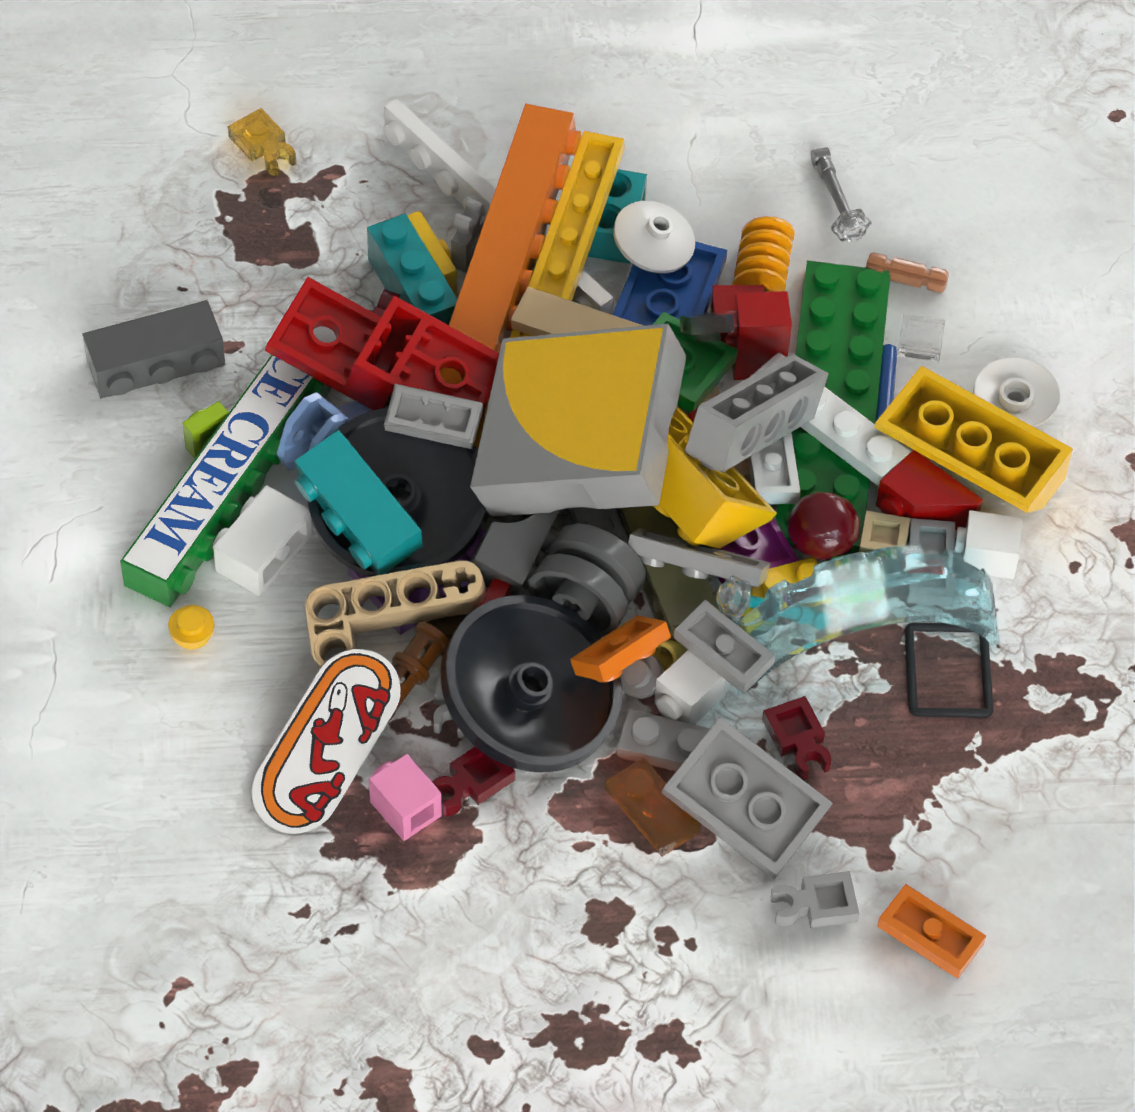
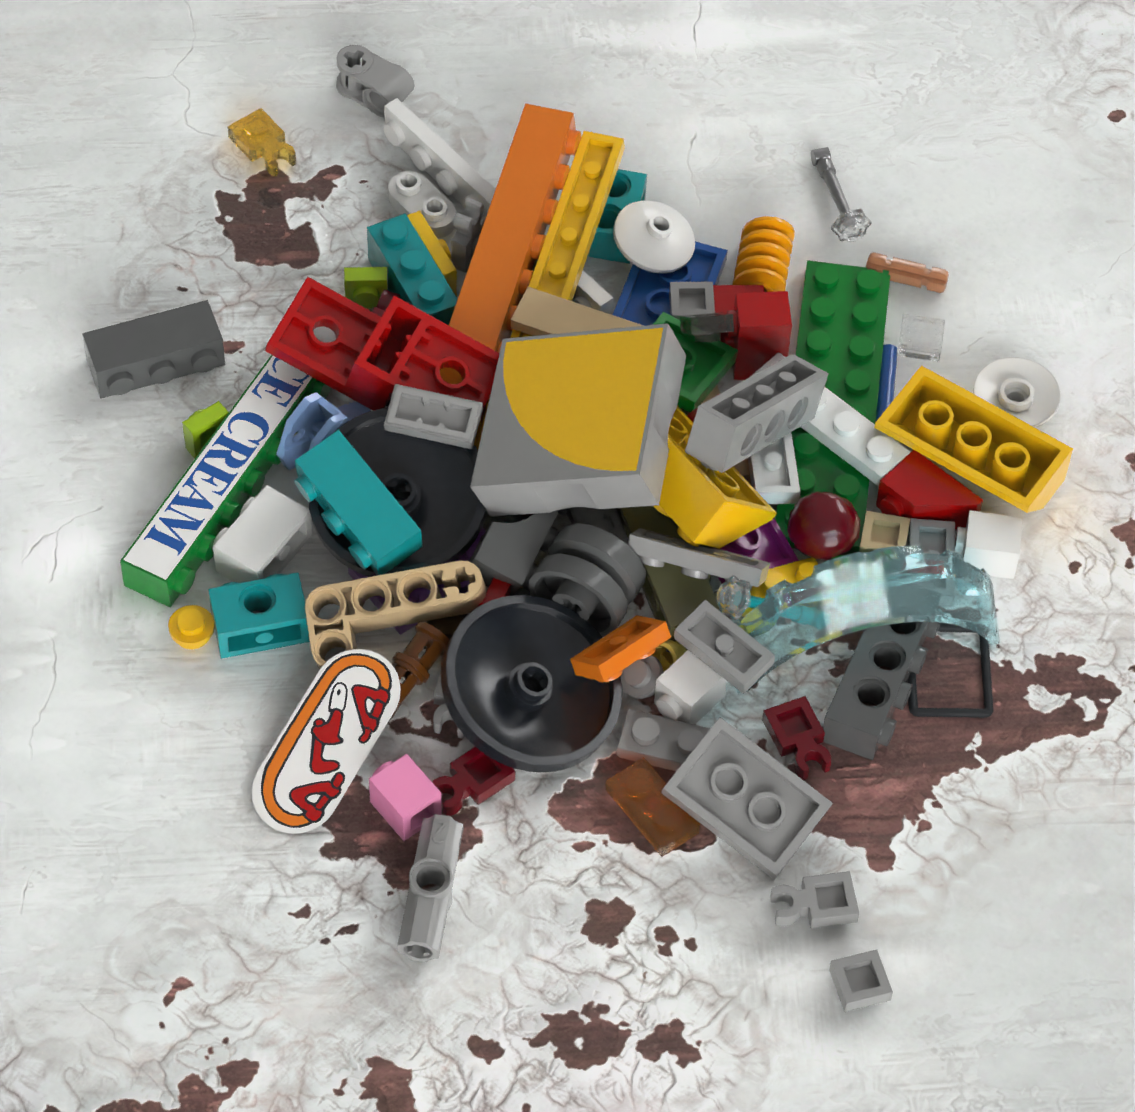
orange plate [877,884,986,979] -> none
none -> teal brick [208,572,310,659]
none -> light grey piece [336,45,415,117]
none -> lime plate [344,267,388,309]
none -> white plate [388,171,456,238]
none -> light grey piece [397,814,464,962]
none -> light grey plate [669,282,715,326]
none -> dark grey brick [823,575,943,761]
none -> light grey plate [829,950,893,1012]

